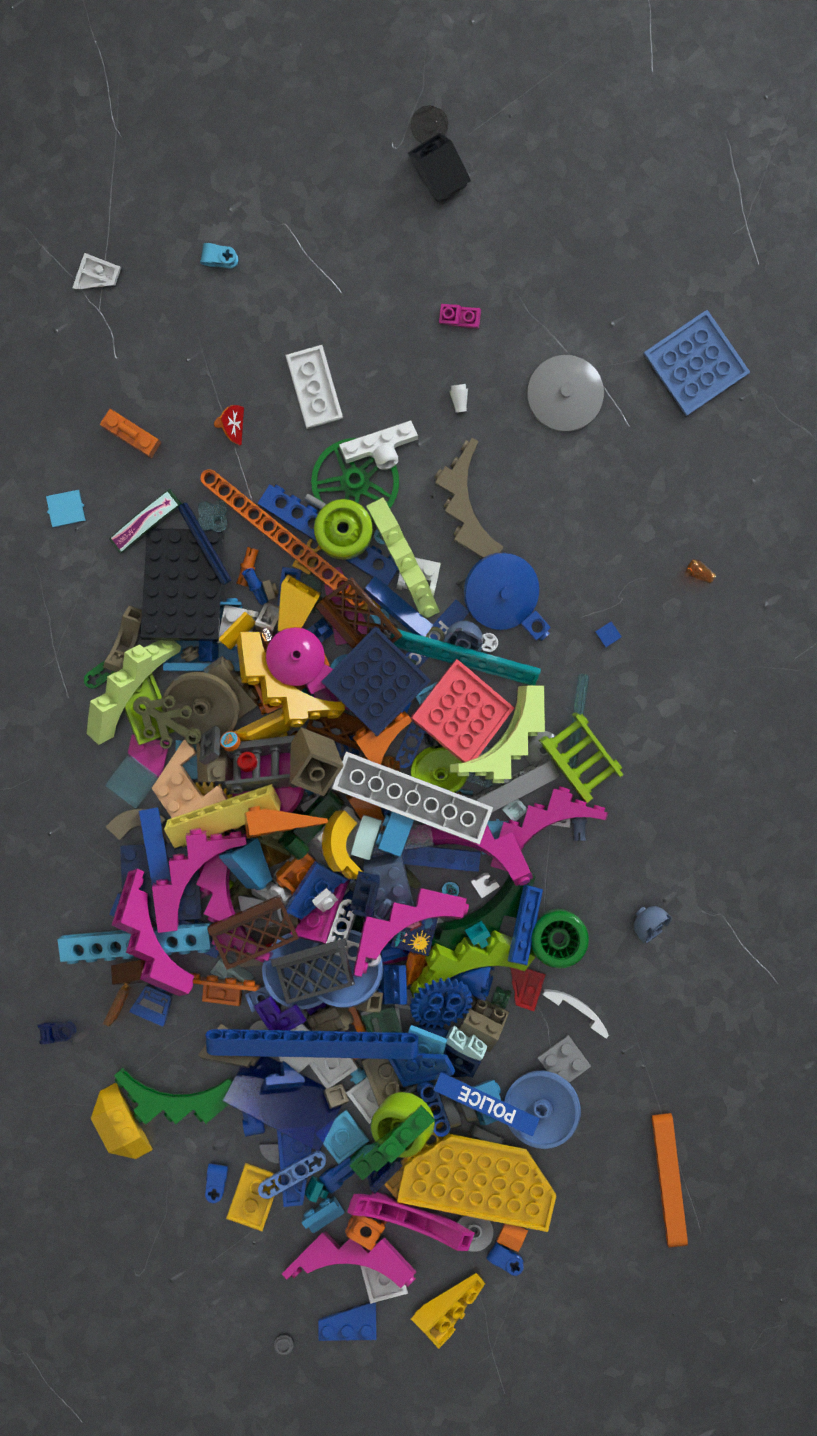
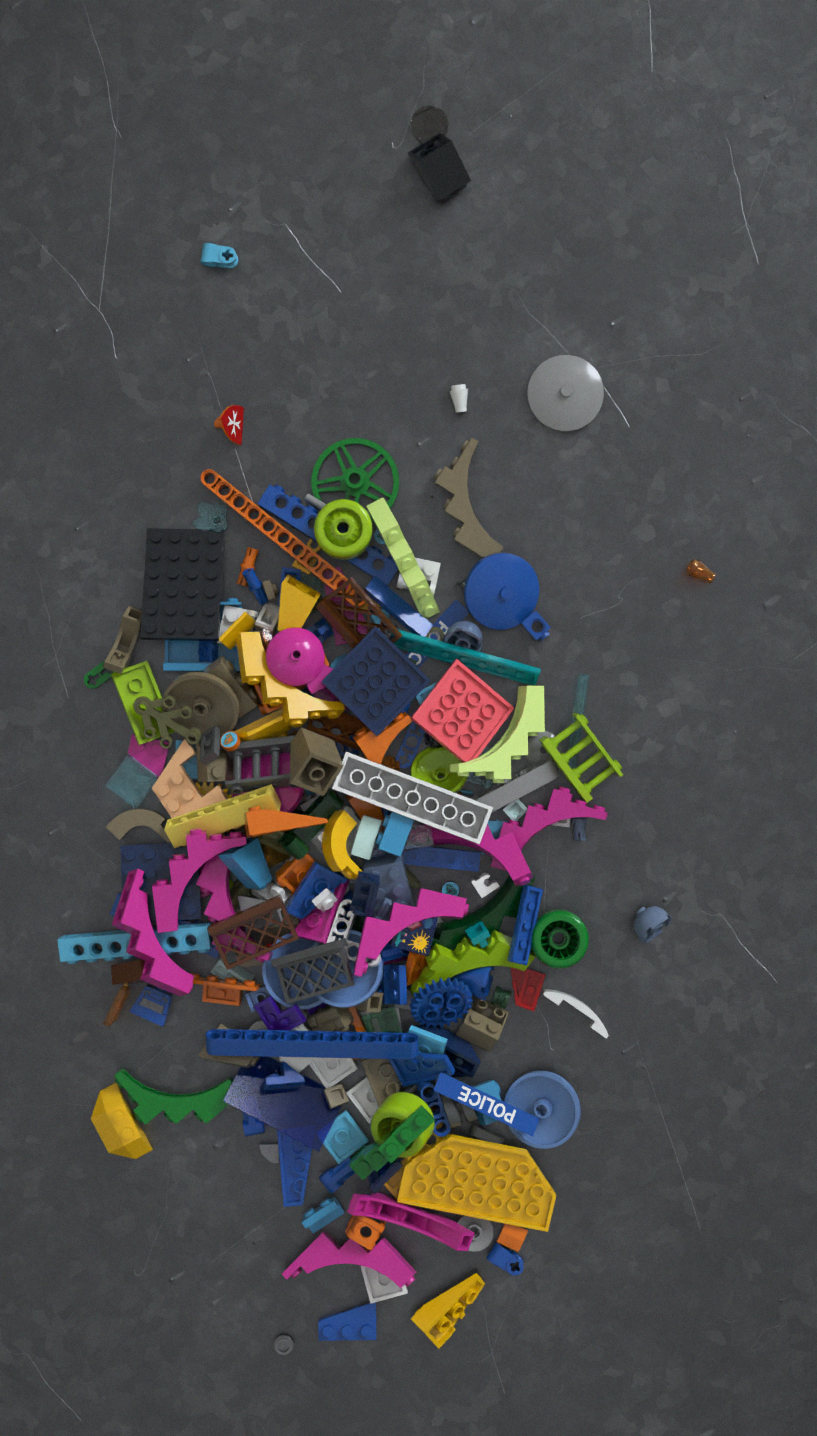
clear blue piece [37,1021,76,1044] -> none
medium azure piece [46,490,85,527] -> none
white wing [72,253,122,290] -> none
yellowish green arch [87,640,181,745] -> none
orange piece [100,409,161,458] -> none
slope [109,489,182,554] -> none
blue tile [139,807,171,886] -> none
dark blue axle [178,502,231,585] -> none
dark tan plate [181,645,199,662] -> none
blue piece [205,1164,228,1203] -> none
yellow tile [226,1163,281,1231] -> none
red tile [237,752,258,772] -> none
medium blue beam [258,1151,326,1199] -> none
white tile [286,345,343,429] -> none
teal tile [305,1176,329,1203] -> none
white plate [339,421,418,470] -> none
medium azure plate [350,1067,367,1085] -> none
dark pink slope [439,304,481,329] -> none
light aqua slope [446,1026,488,1061] -> none
white wheel [481,633,498,653] -> none
light grey plate [537,1035,591,1083] -> none
blue tile [595,621,622,648] -> none
medium blue plate [643,310,750,416] -> none
orange beam [652,1113,688,1248] -> none

